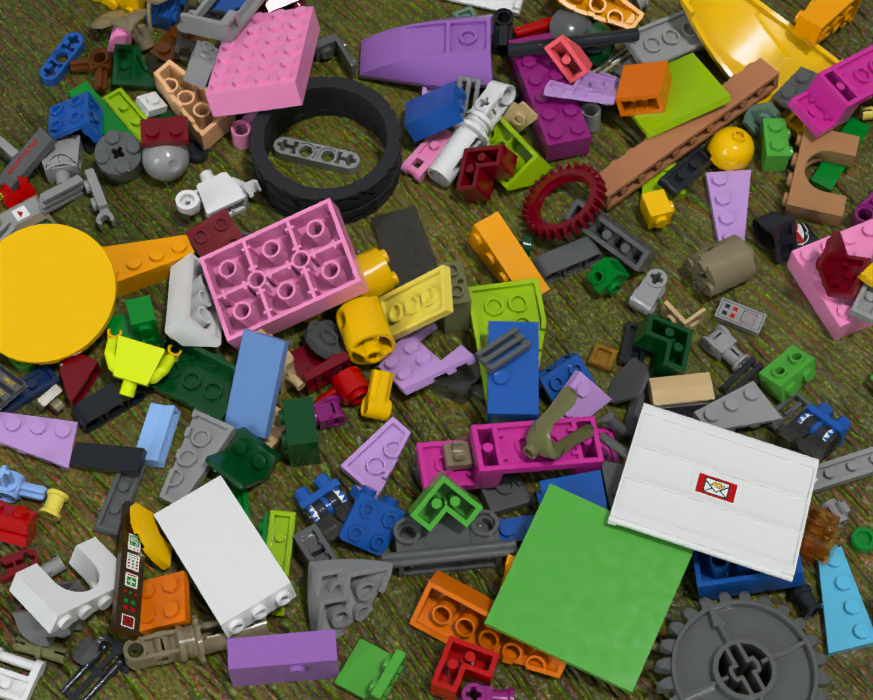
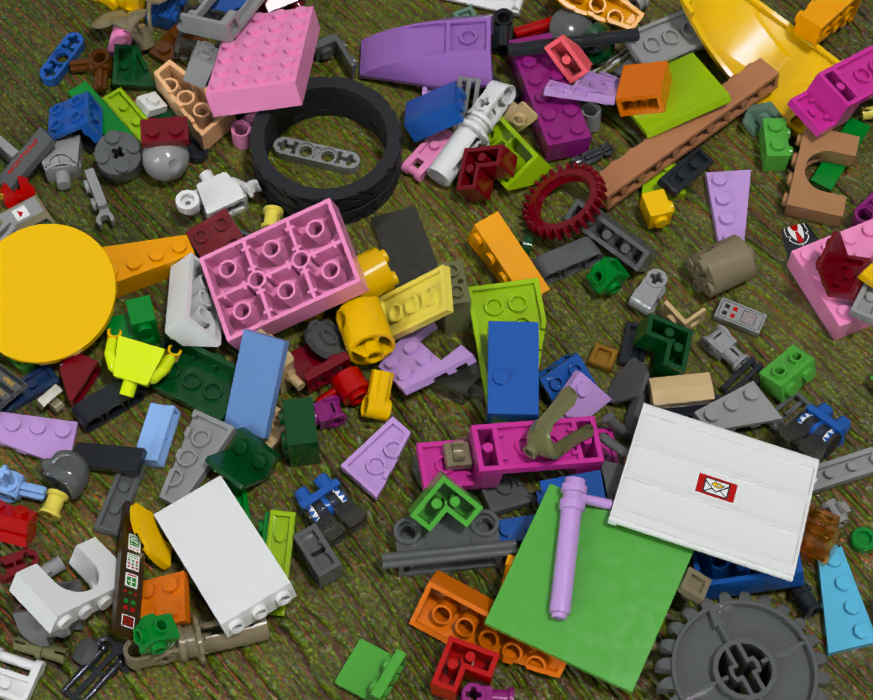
light grey tile [39,175,84,215] -> none
clear smoke tile [144,54,163,72] -> none
medium lavender brick [227,629,339,687] -> none
light grey brick [307,559,393,639] -> none
blue bracket [339,484,406,556] -> none
dark grey tile [476,326,531,374] -> none
yellow cylinder [707,126,755,171] -> none
black tile [752,211,797,265] -> none
dark grey bracket [771,66,818,113] -> none
none -> dark grey piece [41,450,90,500]
none -> green brick [132,613,180,655]
none -> light yellow bush [260,205,284,230]
none -> lavender cylinder [549,476,612,620]
none -> black axle [570,142,613,168]
none -> dark tan tile [677,566,712,605]

